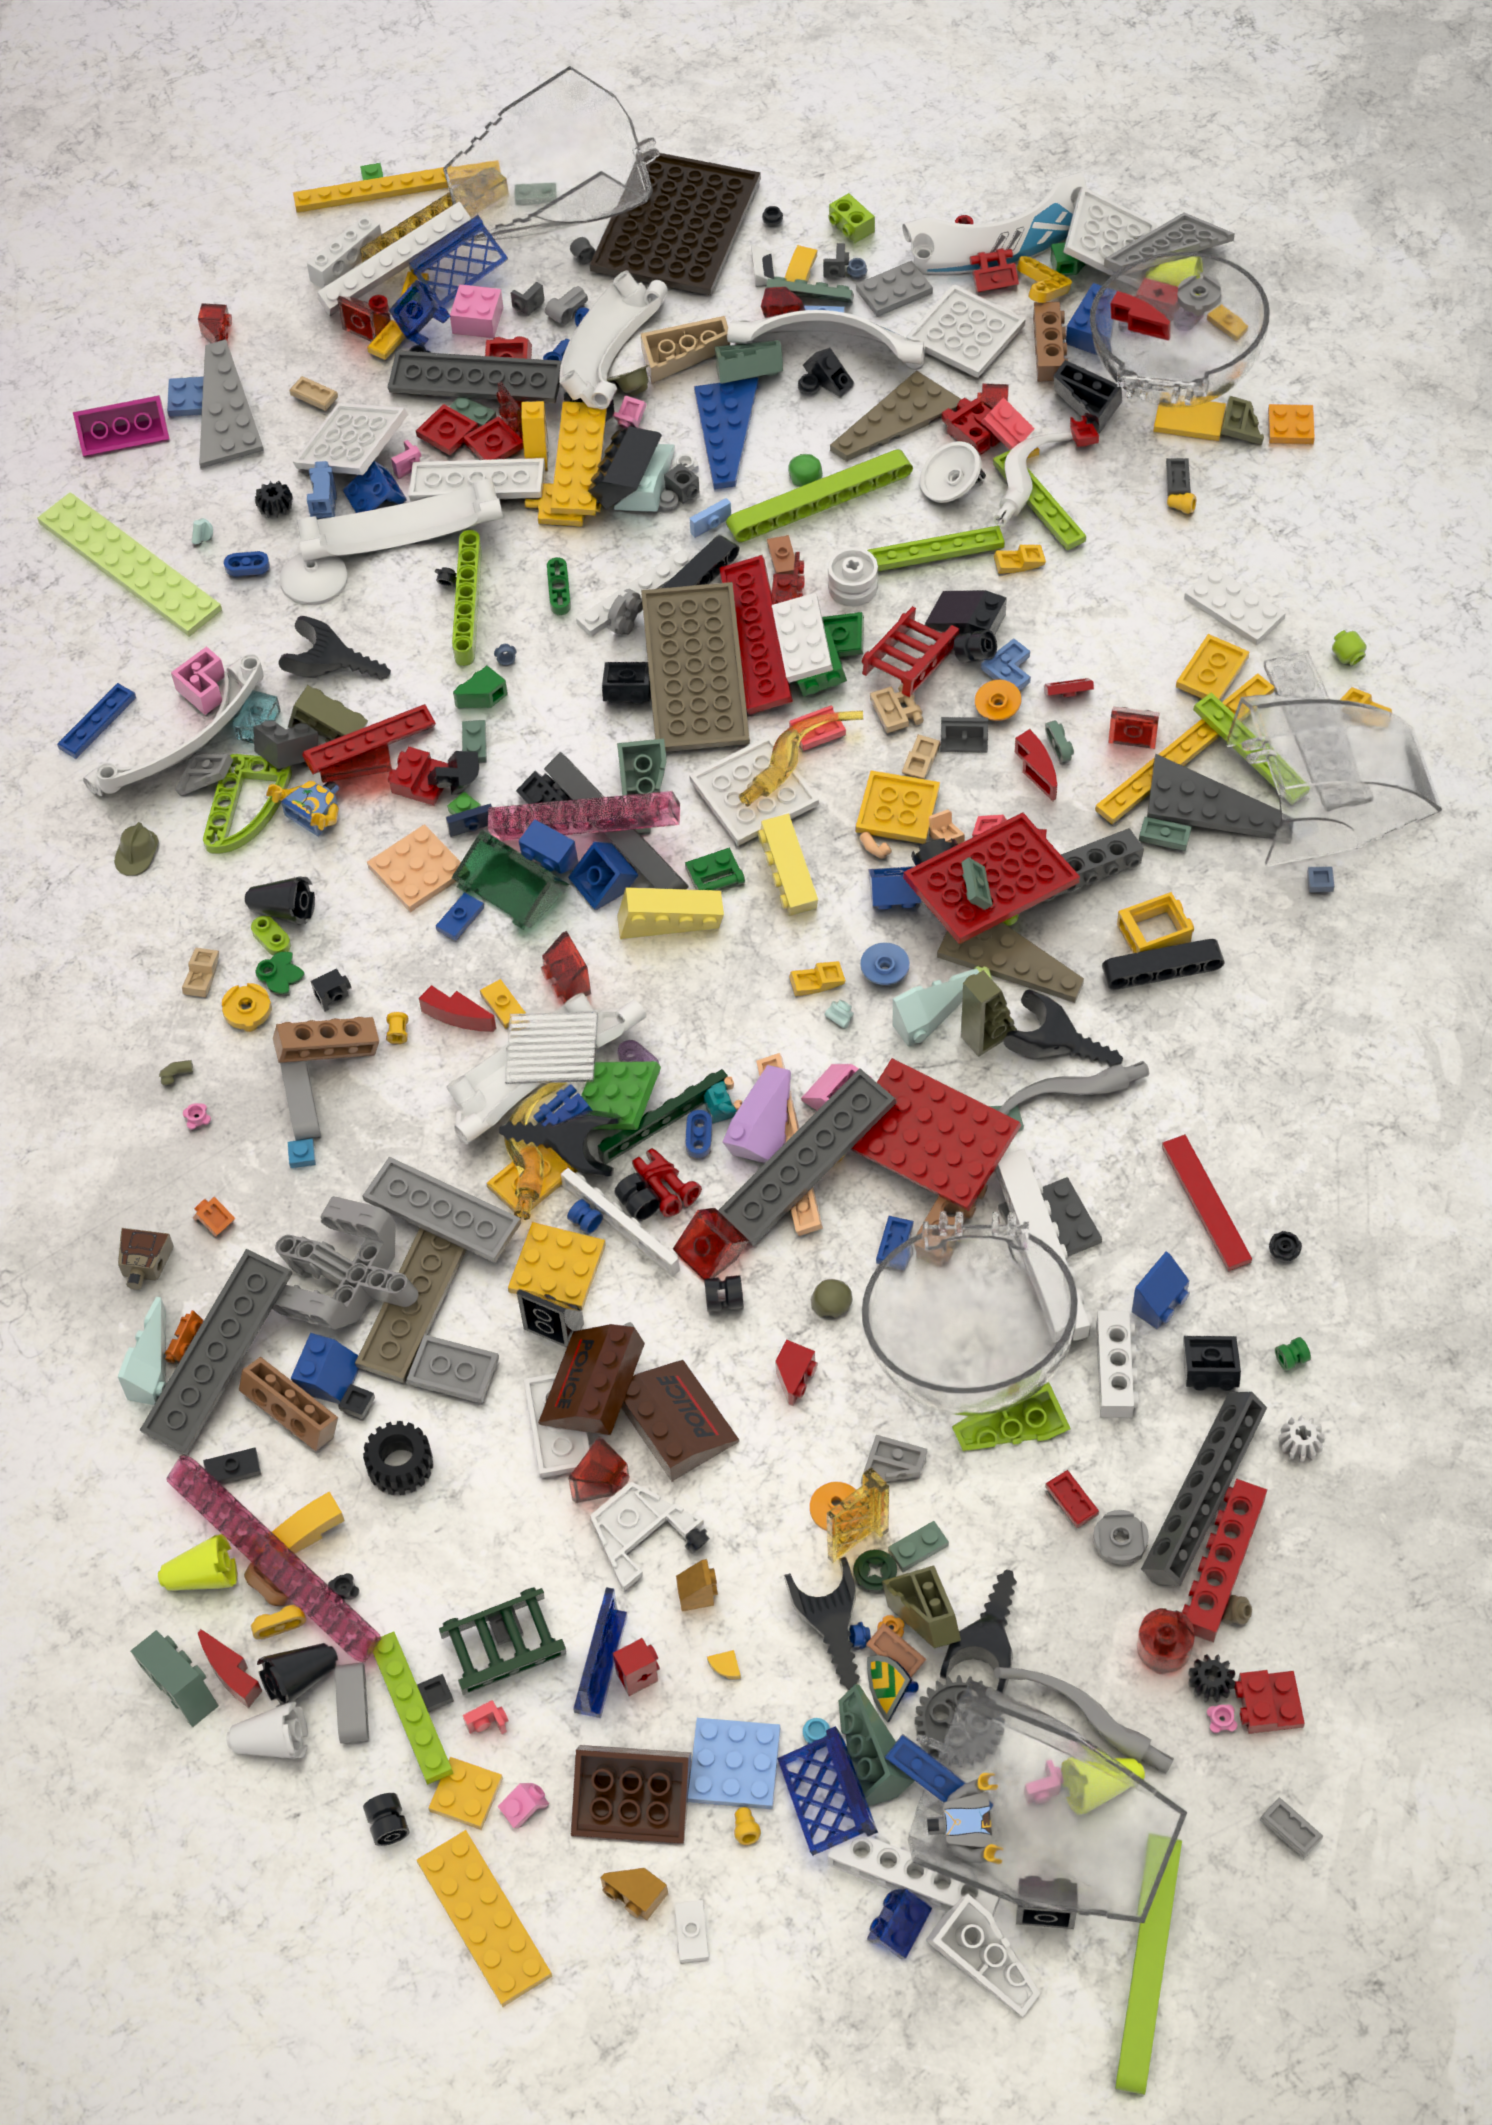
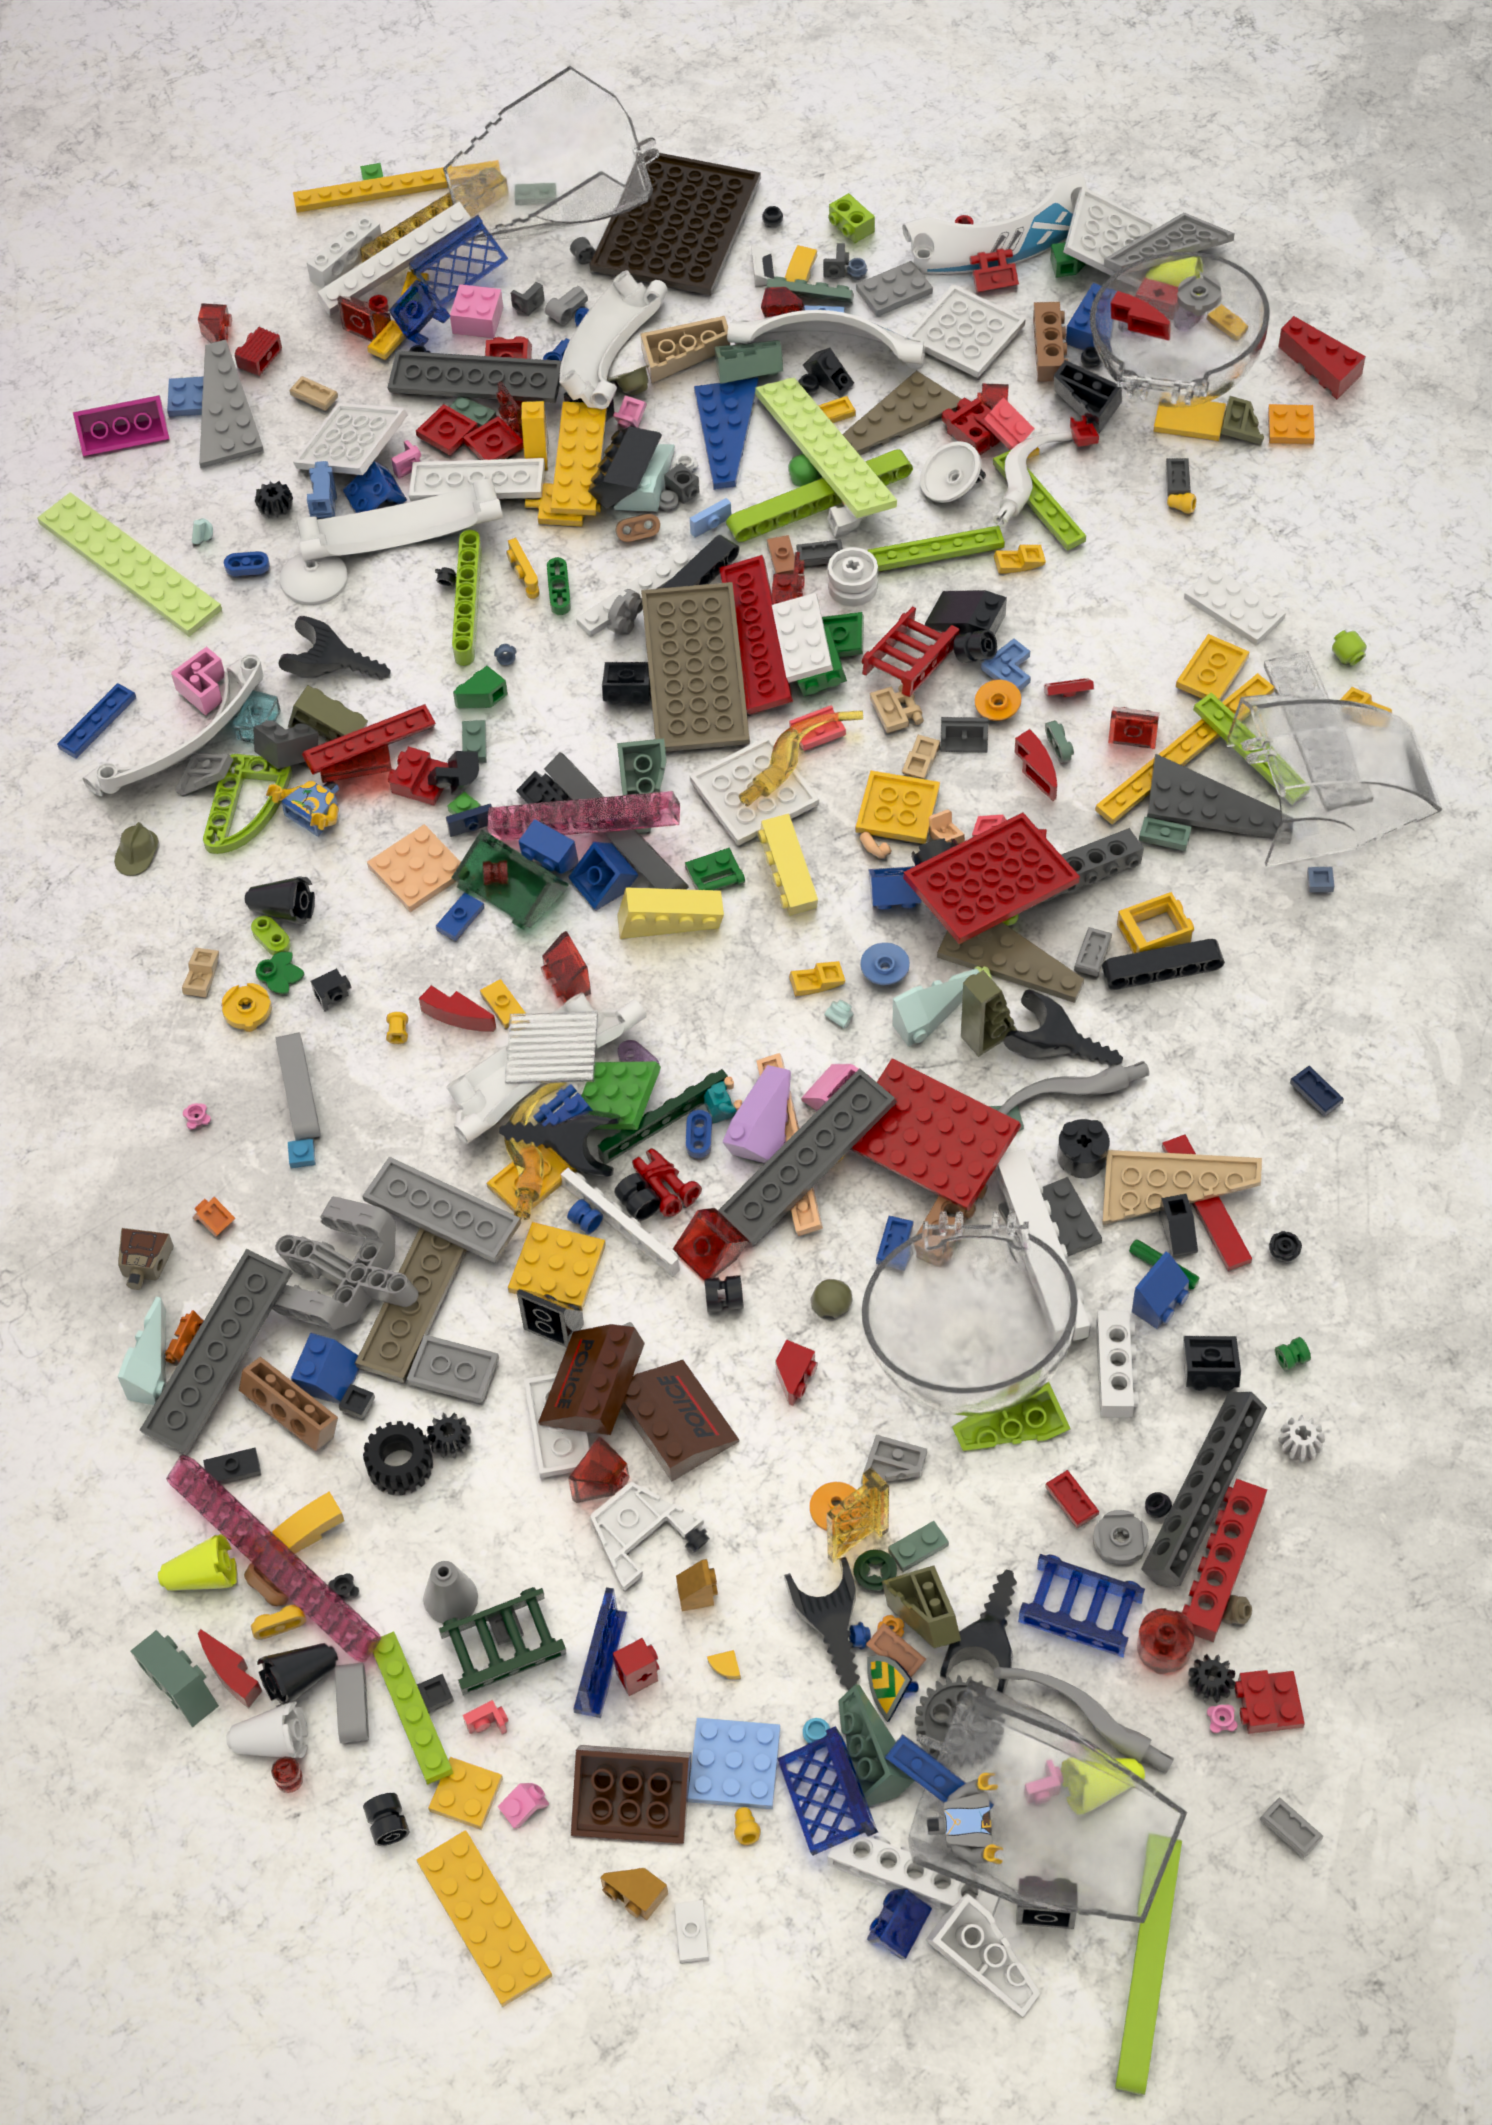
olive arm [159,1060,193,1085] -> none
medium nougat brick [272,1017,379,1063] -> none
sand green plate [962,858,992,910] -> none
yellow beam [1017,256,1072,303] -> none
none -> red brick [234,326,282,376]
none -> clear red wheel [271,1756,303,1793]
none -> light grey cone [423,1561,478,1624]
none -> black gear [427,1412,472,1459]
none -> clear red wheel [483,860,508,885]
none -> yellow plate [506,537,540,599]
none -> medium nougat plate [615,514,660,542]
none -> yellowish green plate [755,378,897,518]
none -> dark grey plate [796,539,843,567]
none -> yellow tile [818,396,856,423]
none -> white piece [827,501,867,538]
none -> clear blue fence [1018,1554,1145,1658]
none -> black brick [1057,1119,1110,1178]
none -> light grey plate [1074,927,1112,977]
none -> black plate [1081,346,1103,367]
none -> tan wing [1102,1150,1262,1225]
none -> green axle [1129,1239,1200,1290]
none -> black plate [1145,1492,1172,1518]
none -> black slope [1159,1193,1198,1257]
none -> red wedge [1278,316,1366,400]
none -> dark blue plate [1290,1065,1344,1117]

